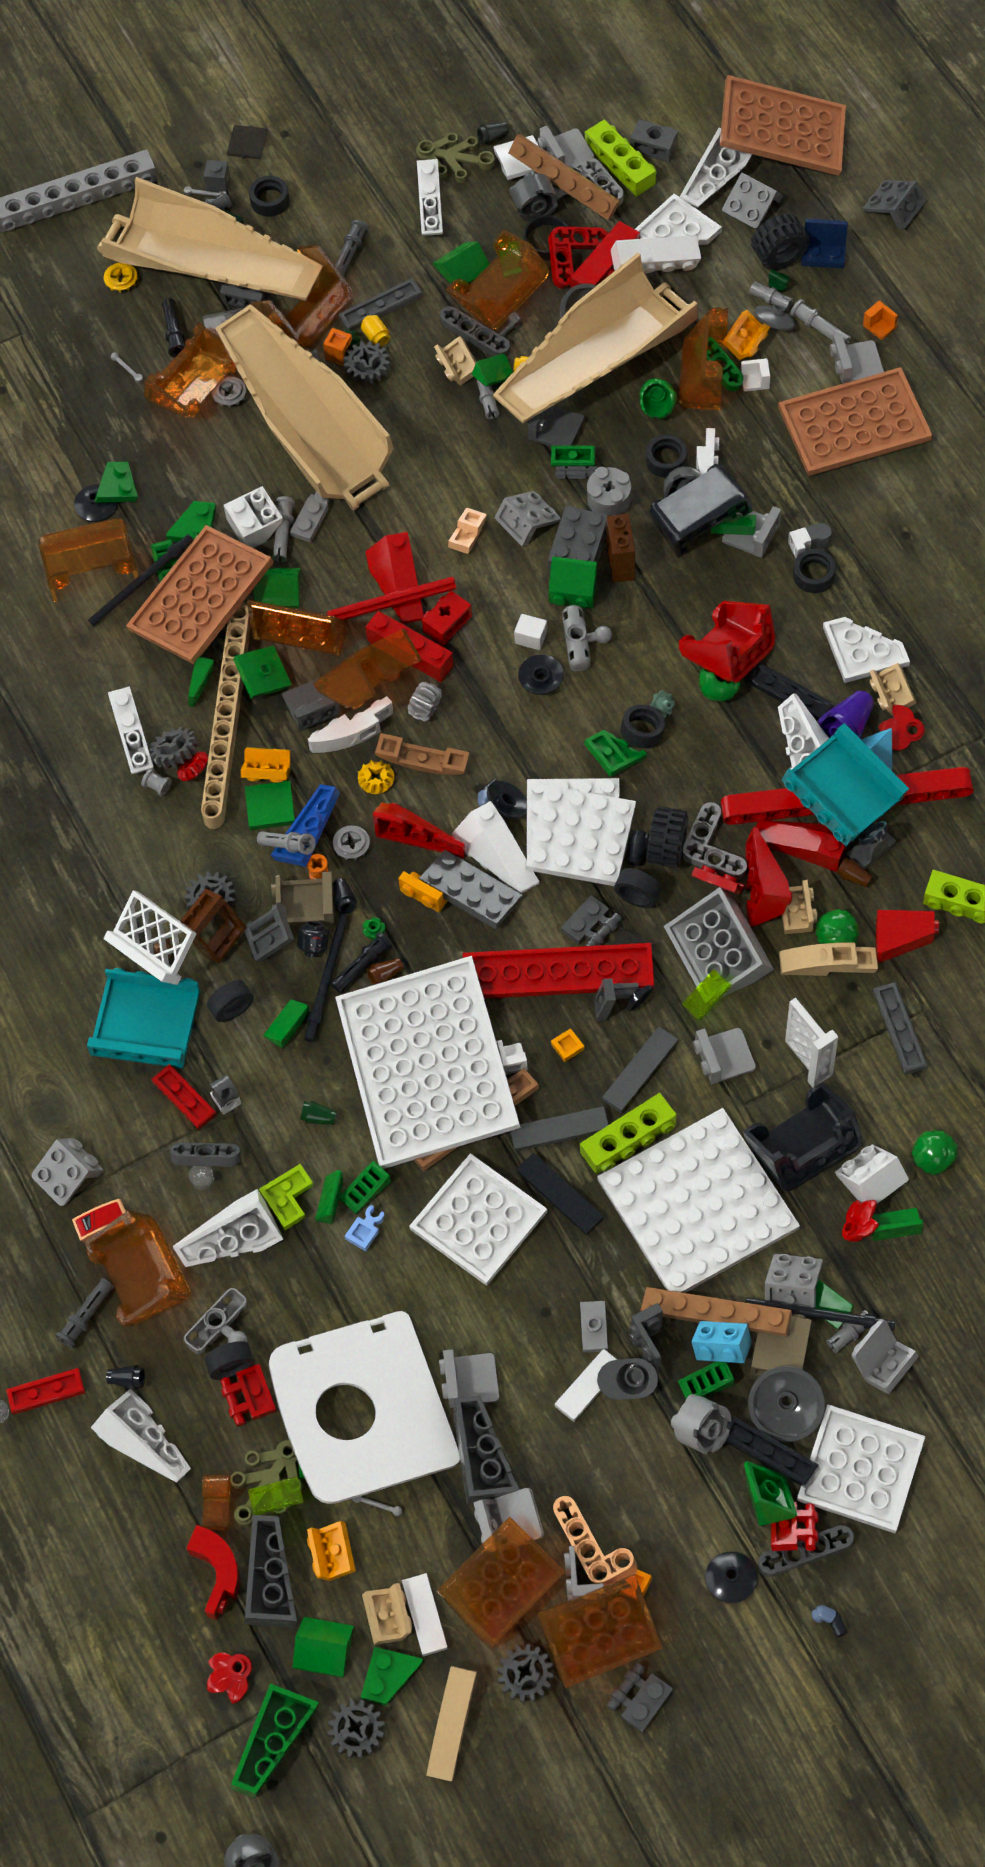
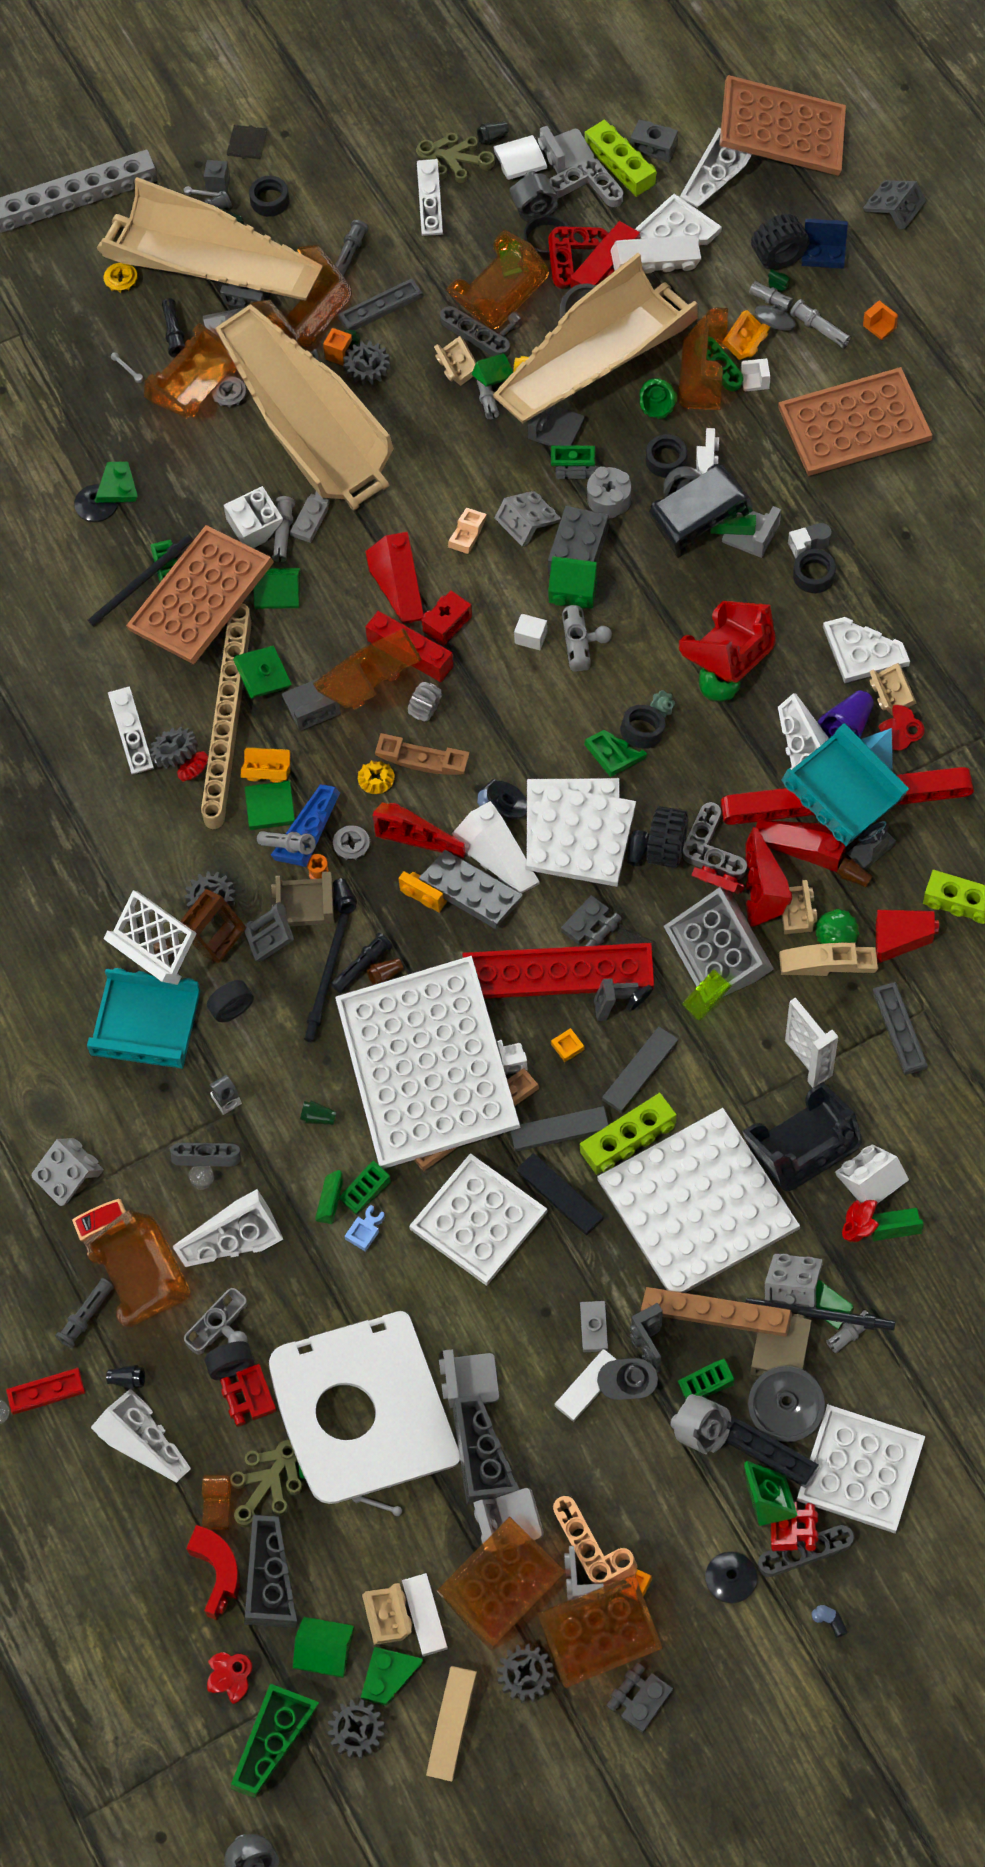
clear orange windscreen [38,519,139,602] -> none
light grey bush [141,768,172,797] -> none
red tile [151,1064,217,1130] -> none
green wing [166,501,216,542] -> none
green slope [188,657,214,707] -> none
clear orange slope [247,600,347,656] -> none
clear neon green tile [248,1477,304,1515] -> none
lime plate [259,1164,314,1230] -> none
green slope [263,999,310,1049] -> none
black head [297,921,329,957] -> none
light orange bracket [307,1521,356,1581] -> none
white slope [308,696,394,753] -> none
red axle [327,577,456,624] -> none
yellow brick [361,315,390,347] -> none
green plate [362,917,385,940] -> none
green slope [433,242,492,292] -> none
medium nougat plate [508,134,620,220] -> none
black dish [518,654,563,695] -> none
reddish brown window [606,514,635,583] -> none
black tyre [614,868,661,908] -> none
medium azure brick [692,1321,752,1363] -> none
light grey bracket [693,1028,755,1085] -> none
light grey bracket [722,172,783,229] -> none
black tile [744,663,834,722] -> none
light grey bracket [830,333,884,384] -> none
light grey bracket [852,1319,919,1394] -> none
green hair [911,1129,958,1175] -> none

